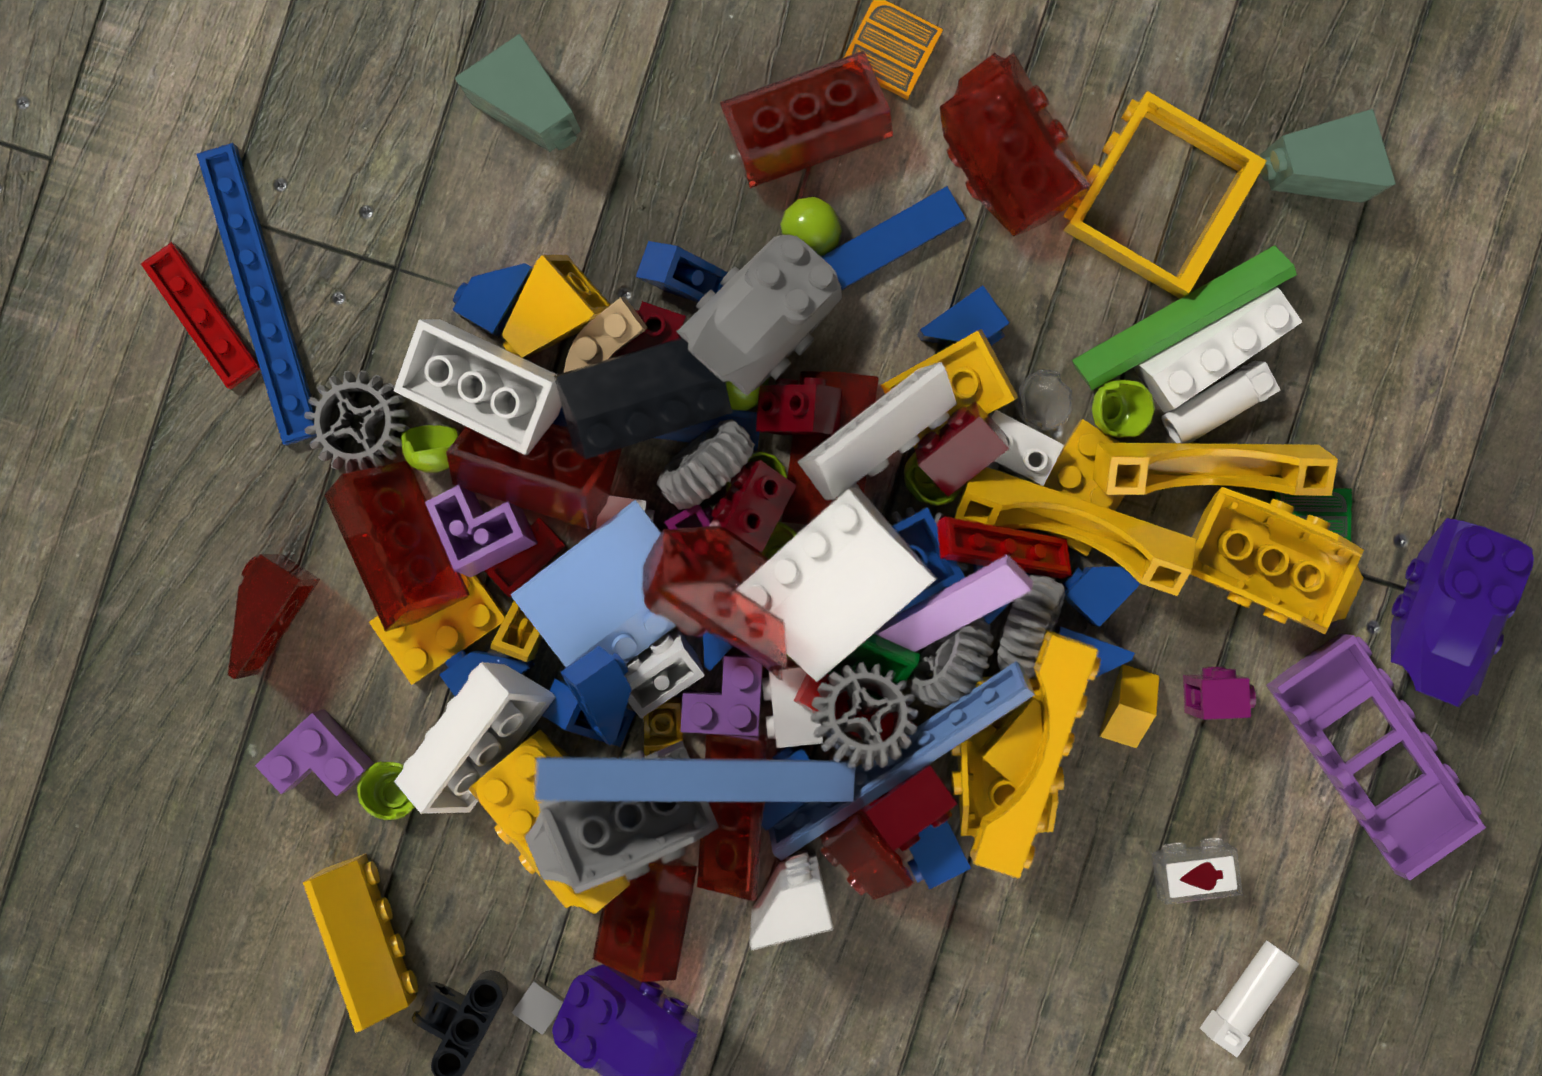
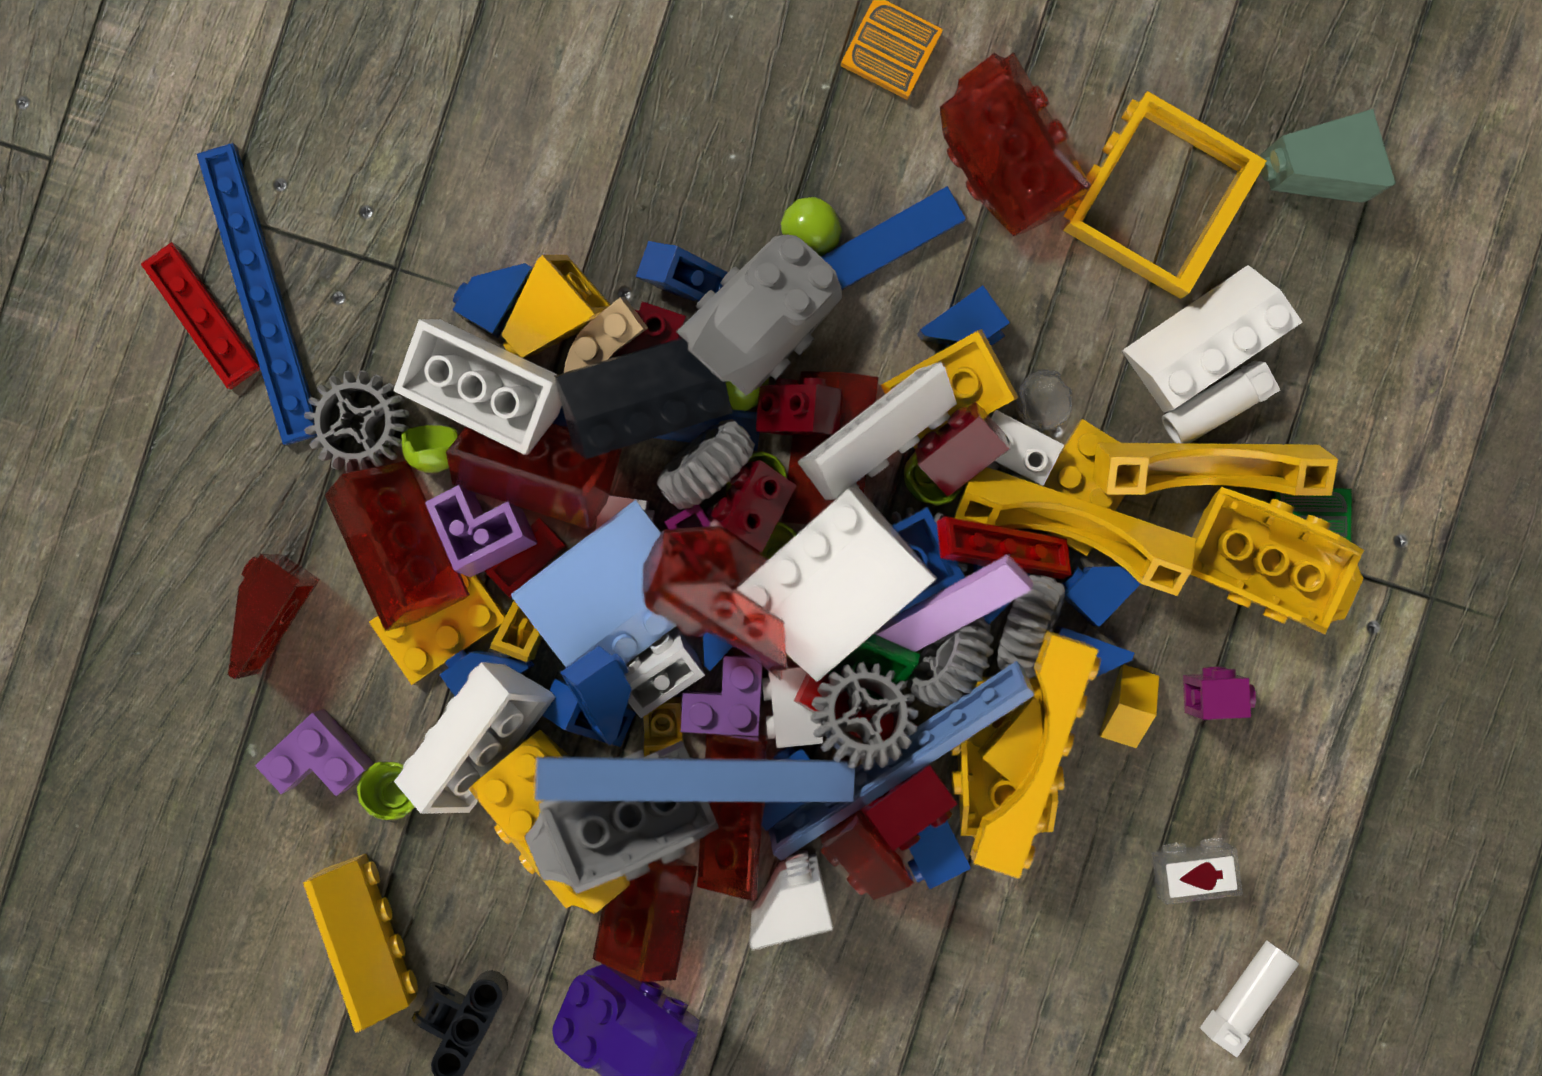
sand green slope [454,34,581,152] -> none
light grey tile [512,978,564,1035] -> none
clear red slope [720,51,893,188] -> none
bright green tile [1072,245,1297,390] -> none
lime hair [1091,380,1155,438] -> none
medium lavender window [1266,634,1486,881] -> none
dark purple slope [1391,518,1534,707] -> none

